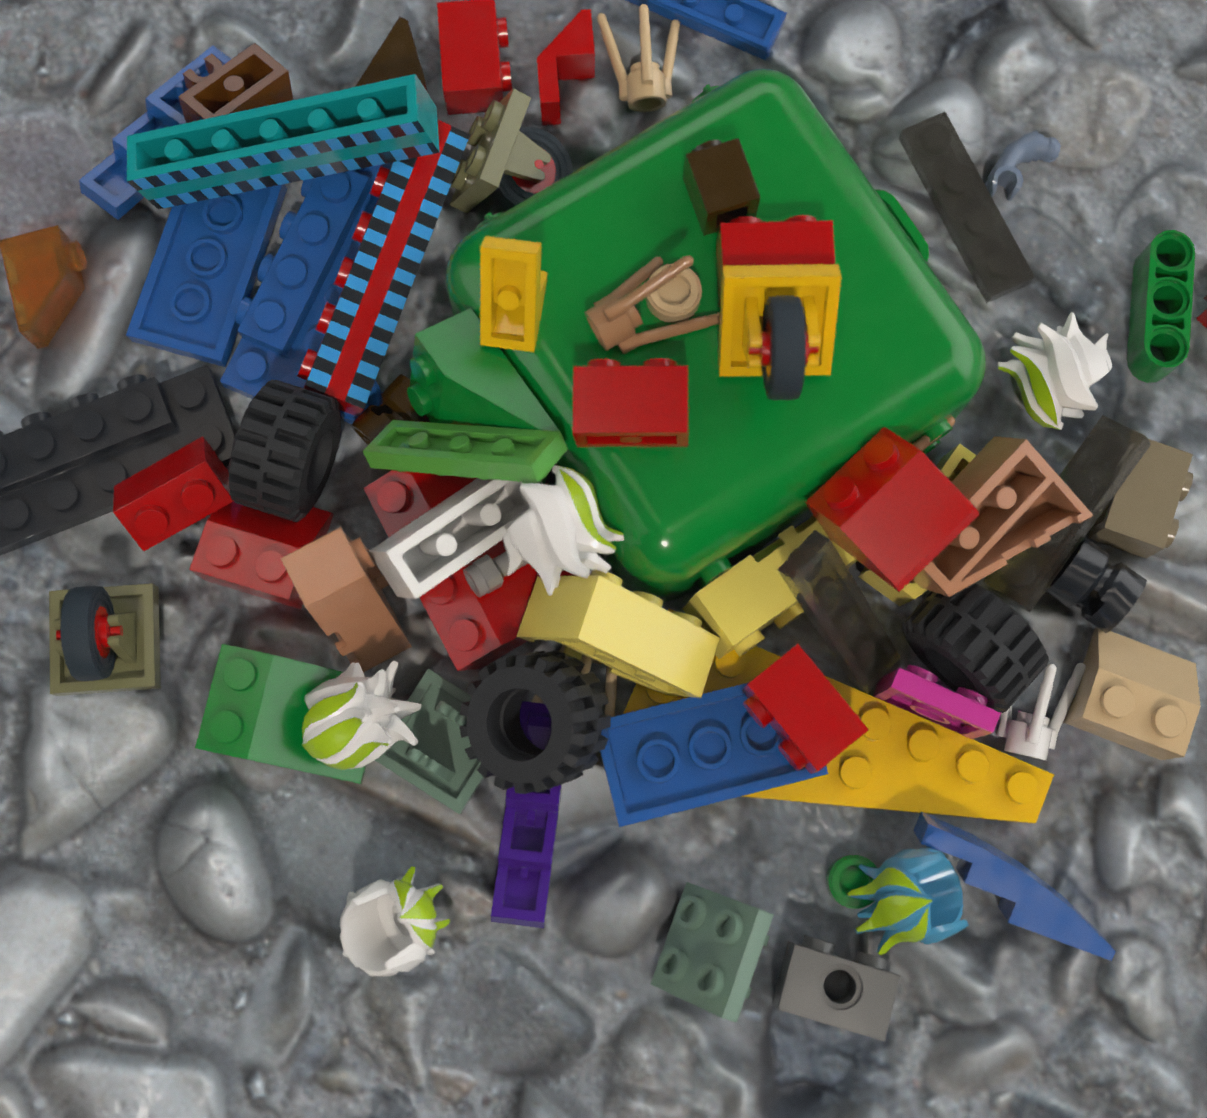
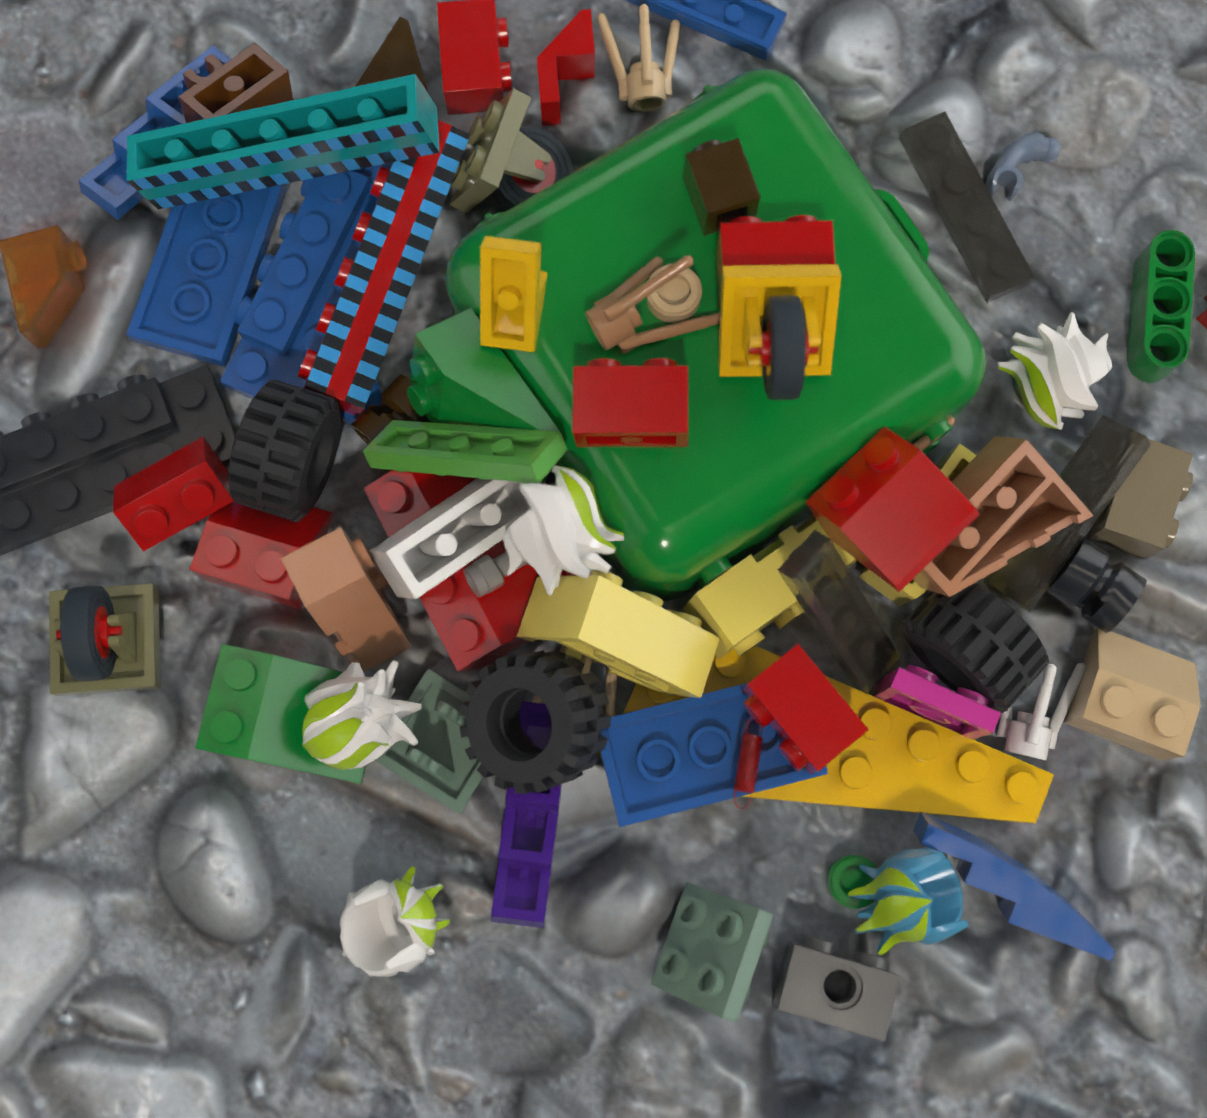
none -> red piece [733,718,763,809]

